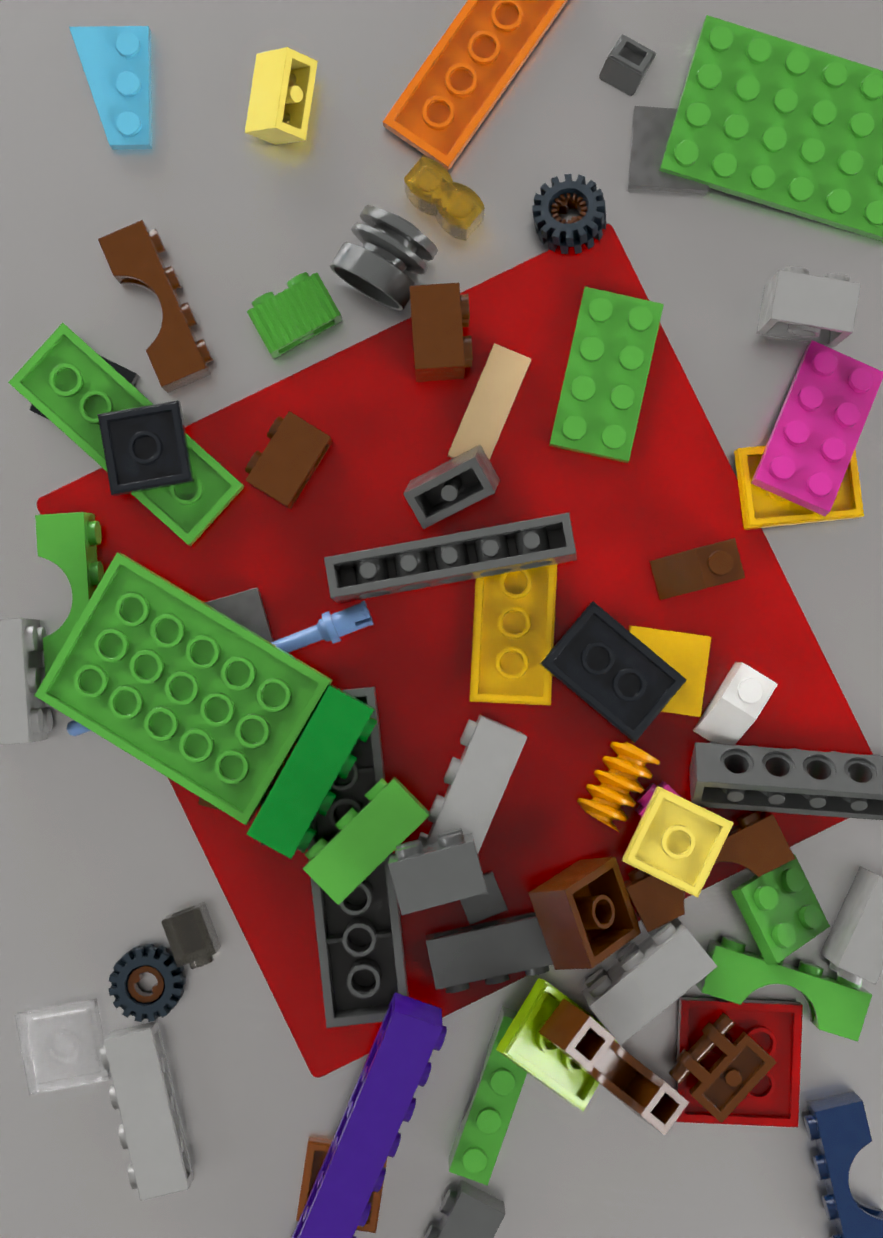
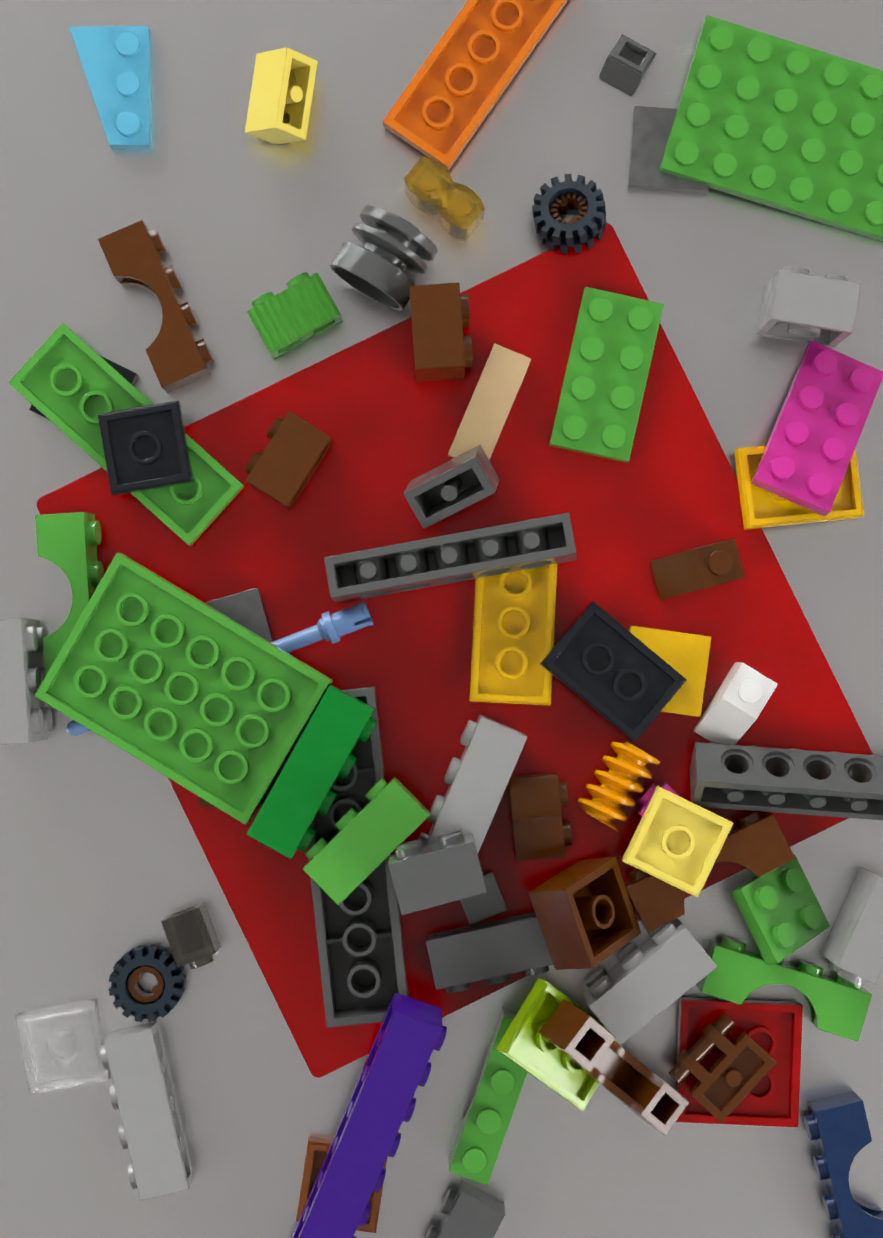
none -> reddish brown brick [508,772,572,861]

